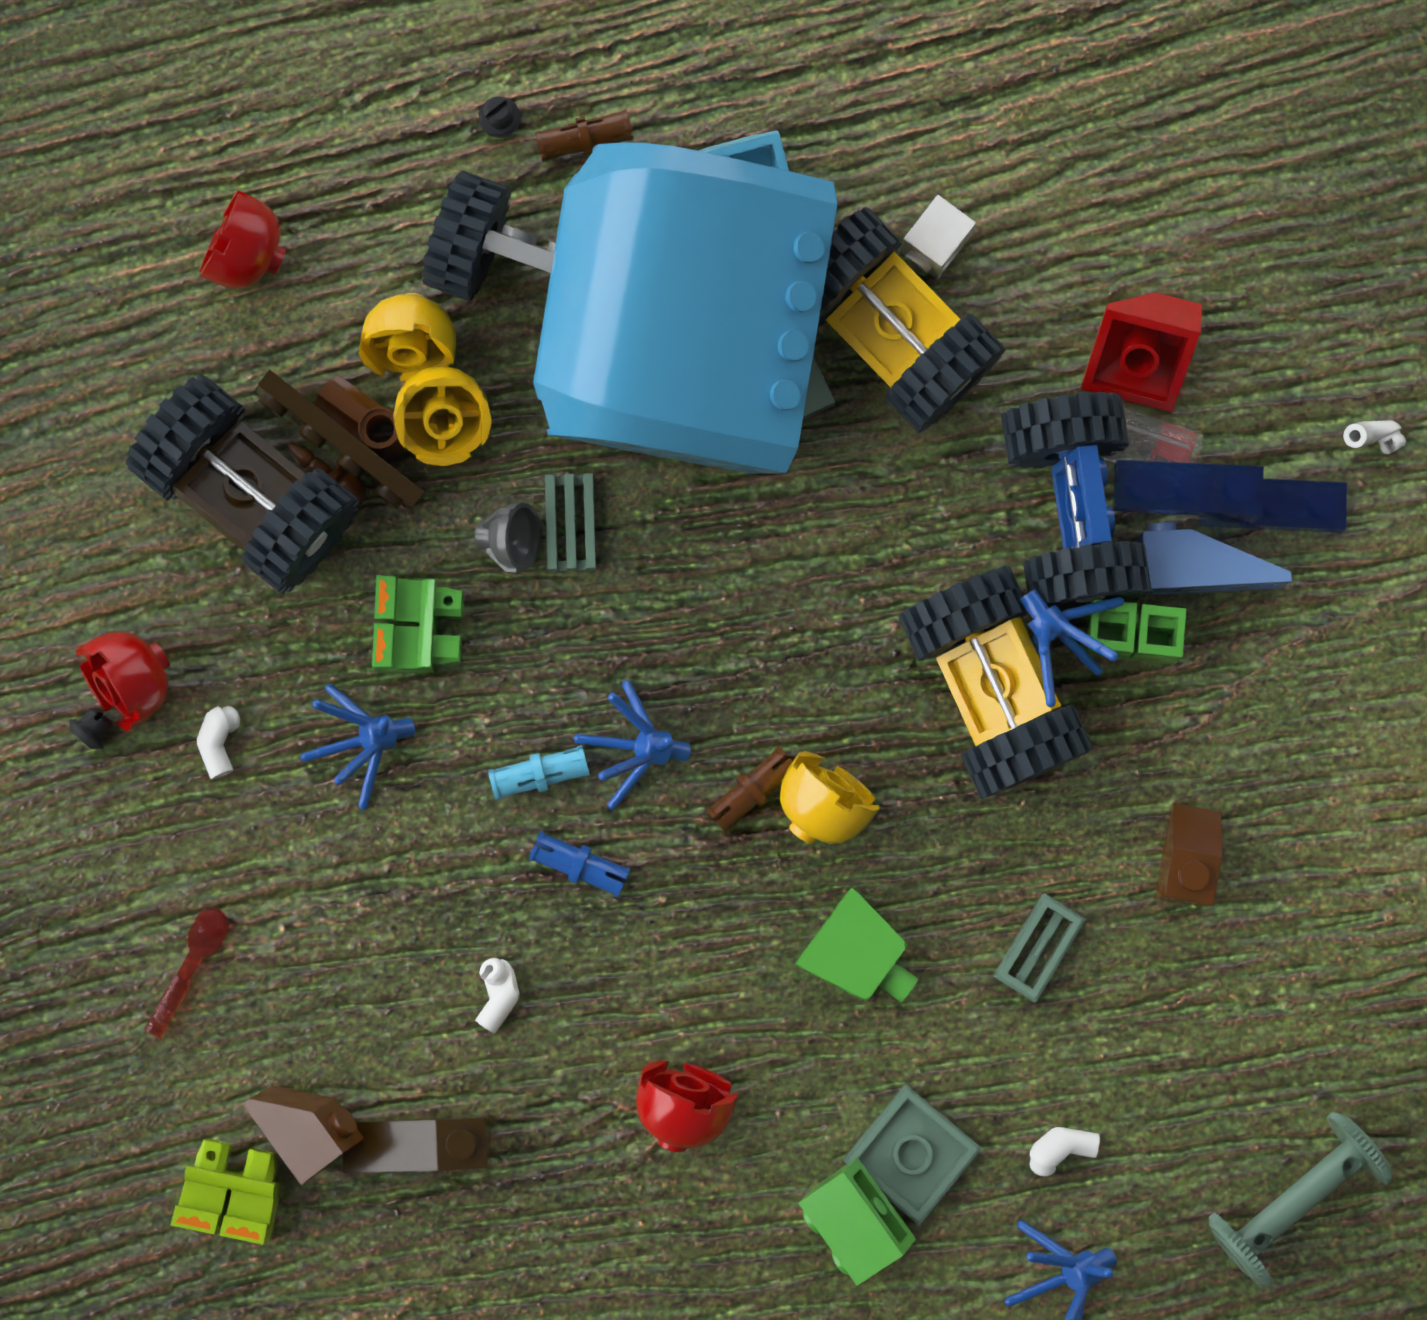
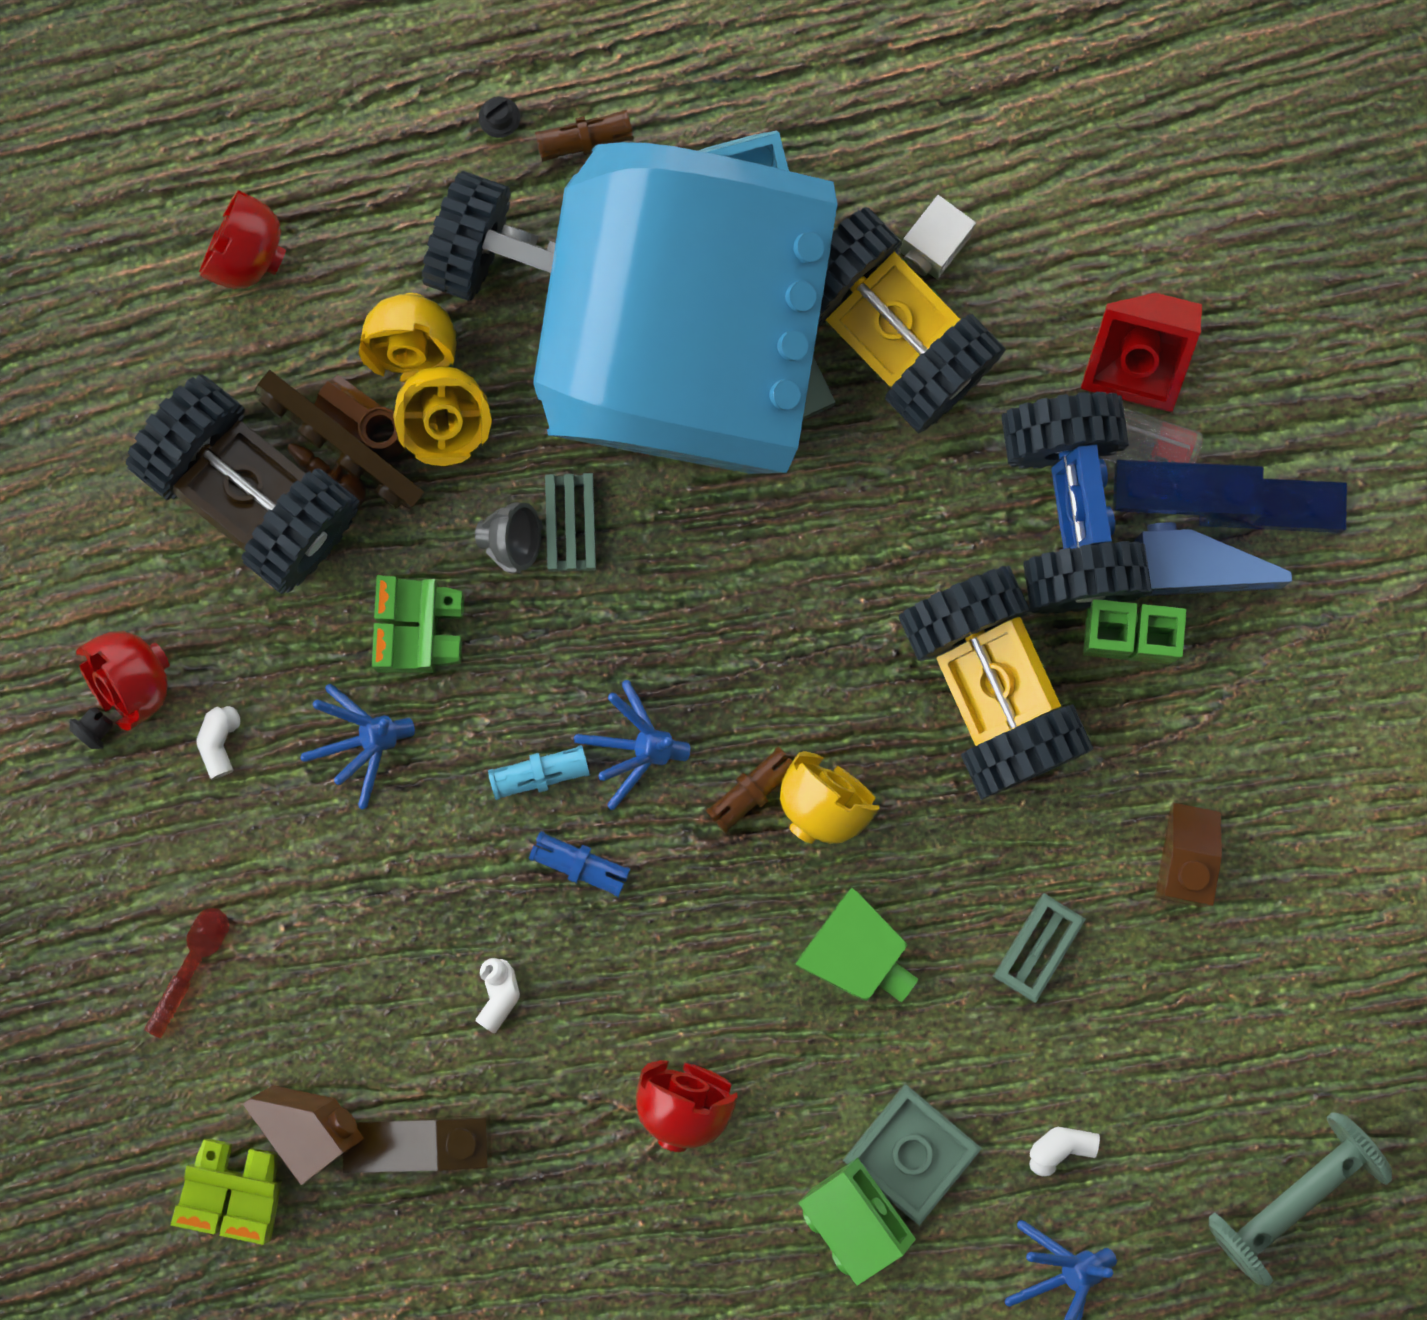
blue plant [1019,589,1124,707] -> none
white arm [1343,420,1406,454] -> none

